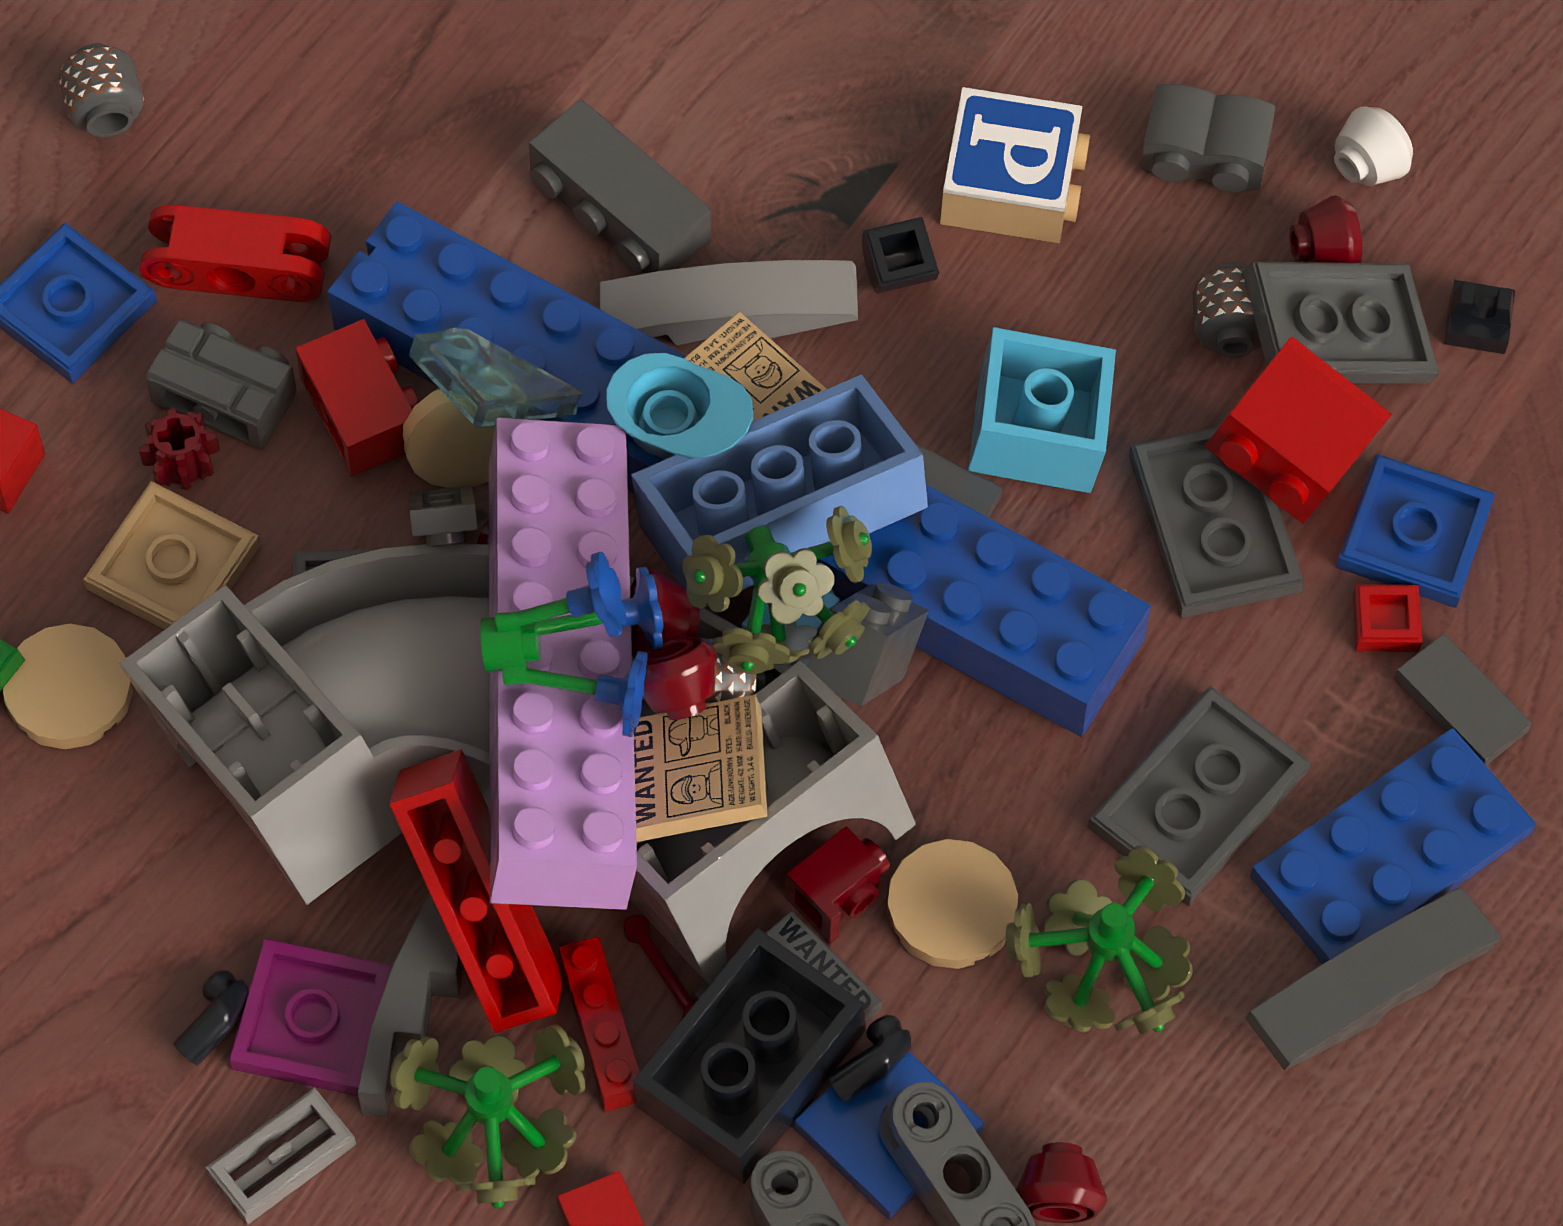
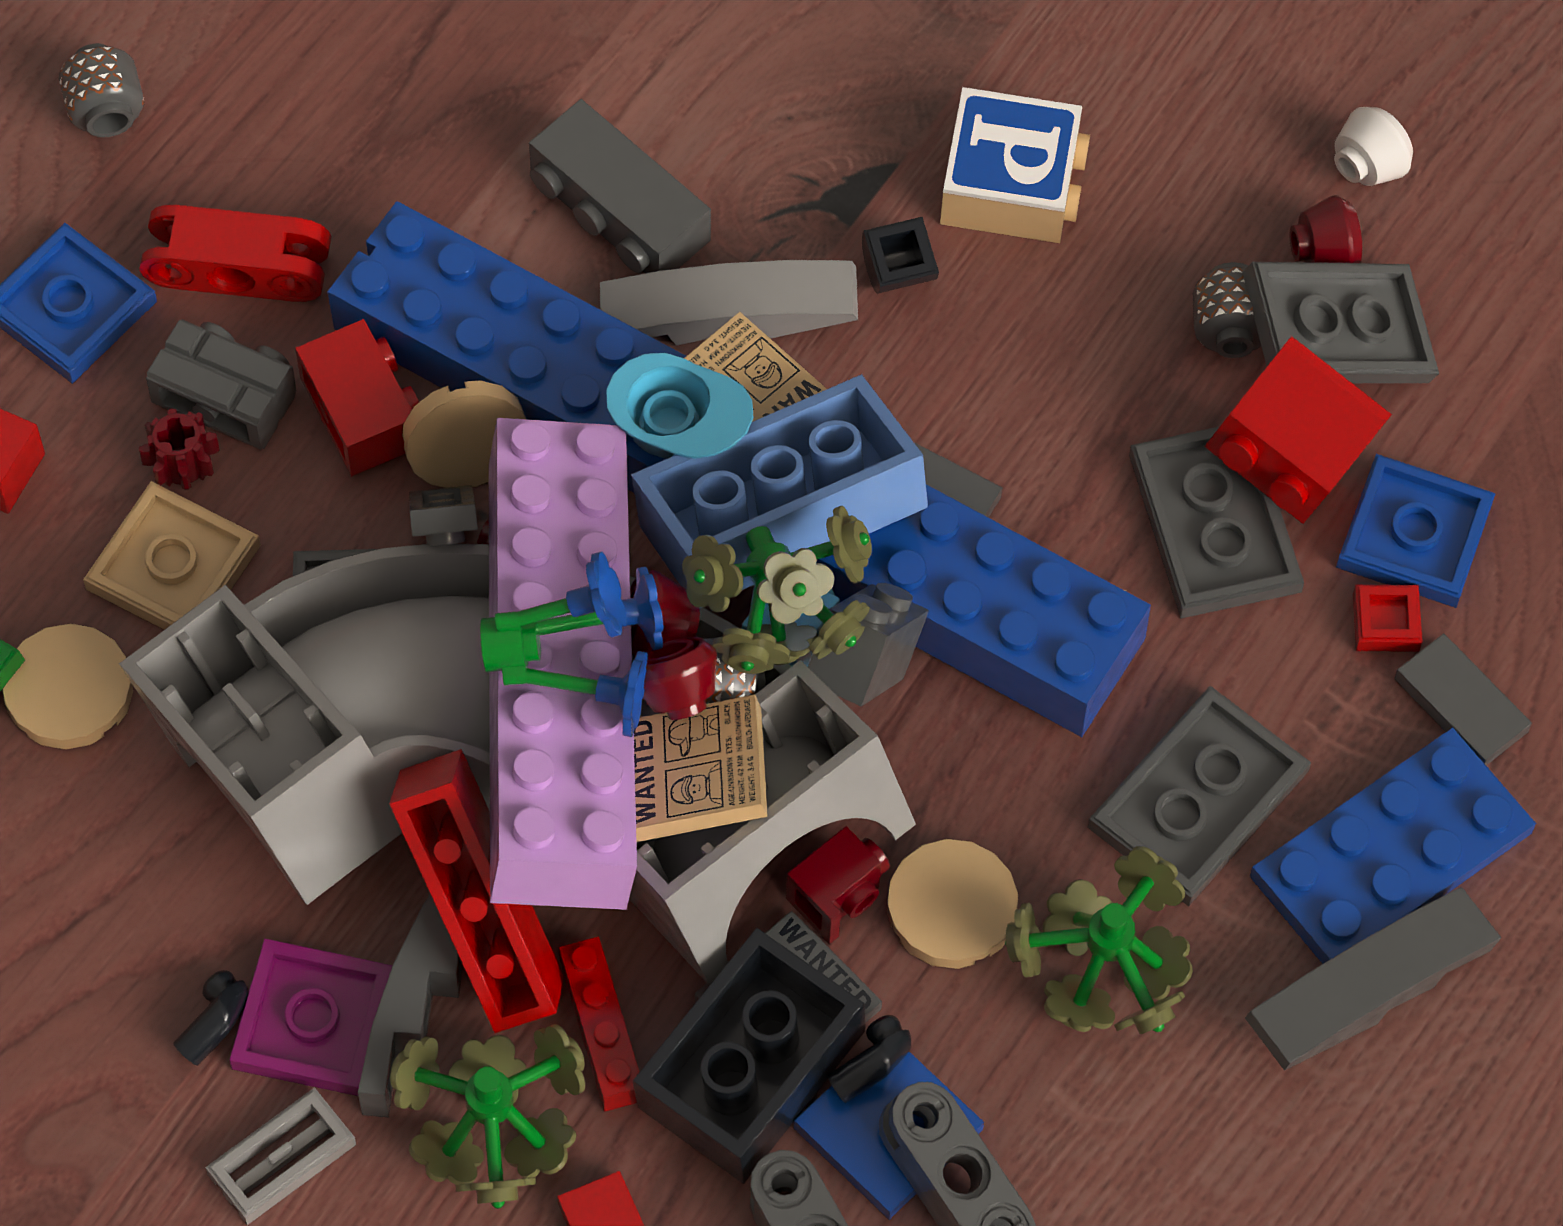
clear light blue wing [409,328,582,428] -> none
dark red hinge [623,914,695,1019] -> none
medium azure brick [968,327,1116,493] -> none
dark red cone [1016,1142,1107,1223] -> none
dark grey brick [1141,84,1276,193] -> none
black tile [1444,280,1515,354] -> none

